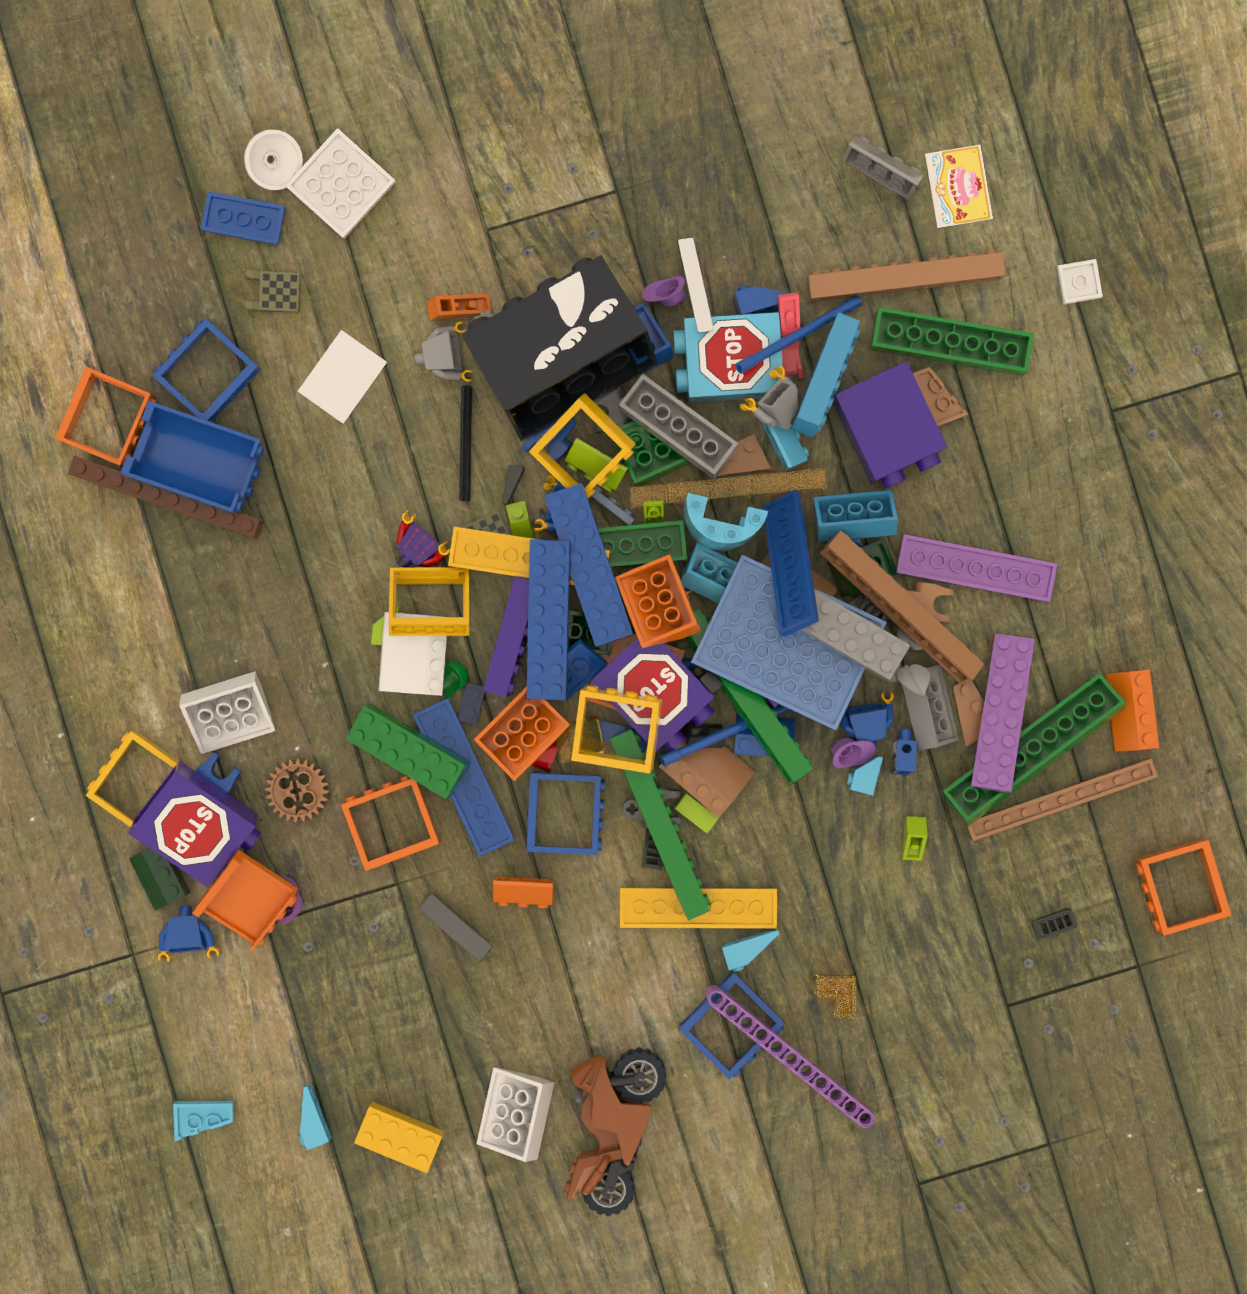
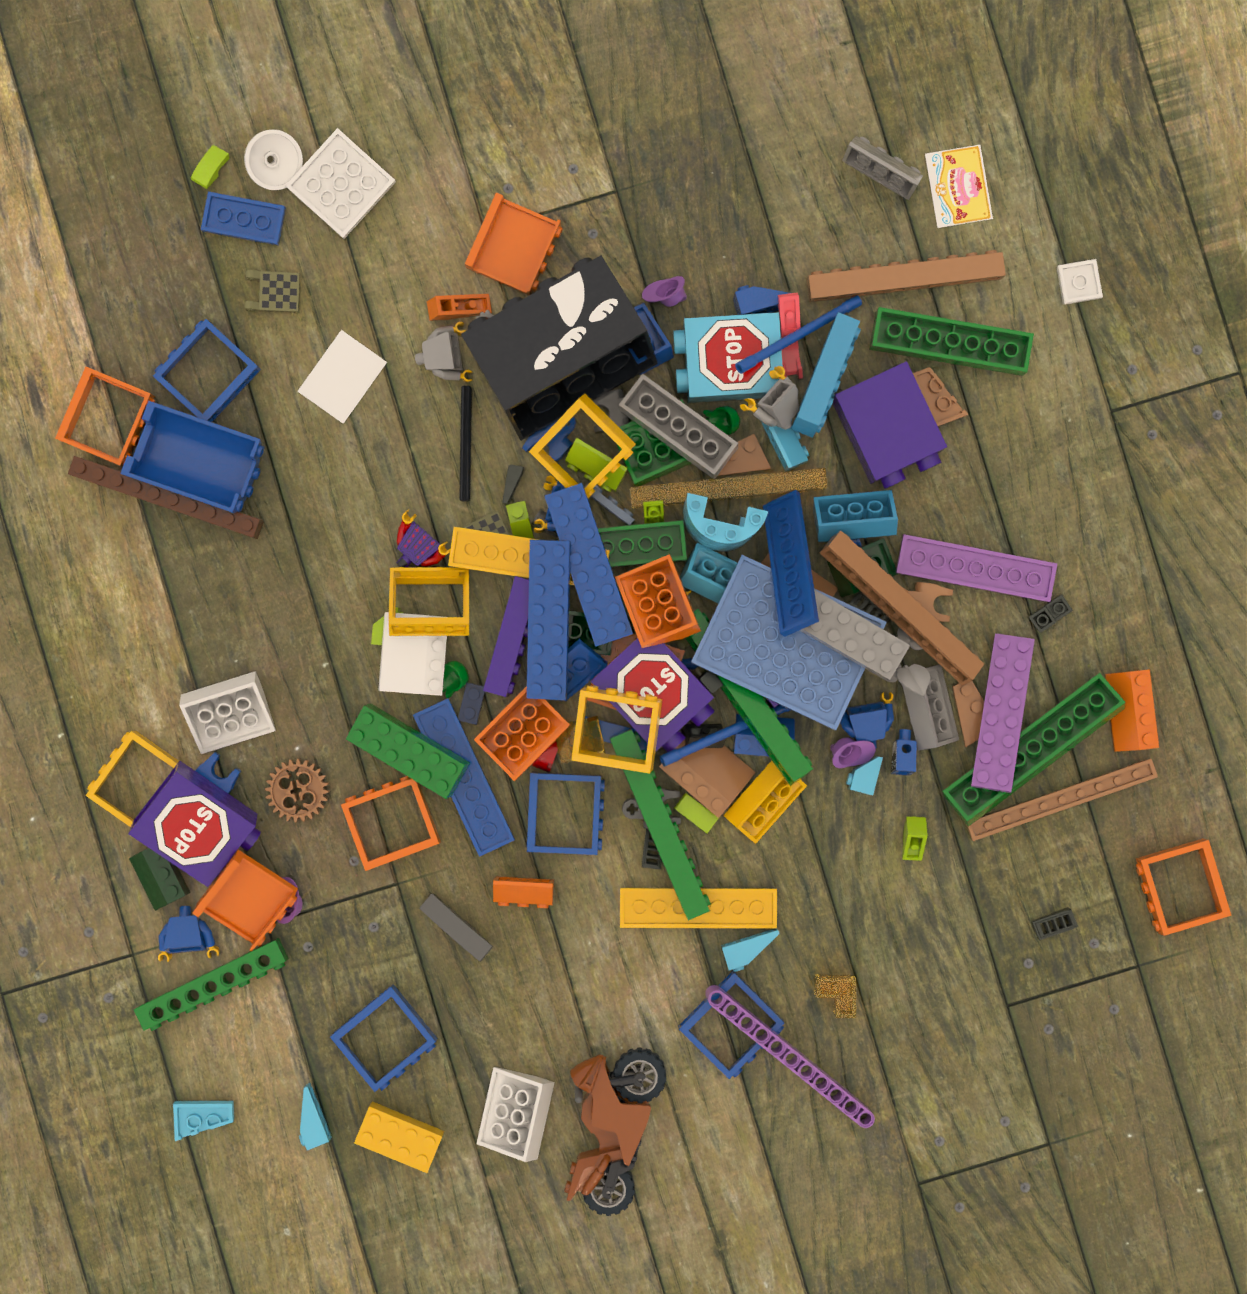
white sticker [678,238,714,332] -> none
none -> green brick [134,938,289,1031]
none -> lime slope [191,145,230,189]
none -> blue window [330,984,438,1092]
none -> orange panel [465,193,563,296]
none -> green piece [703,406,740,435]
none -> yellow slope [723,761,807,844]
none -> pearl dark grey slope [1029,594,1073,633]

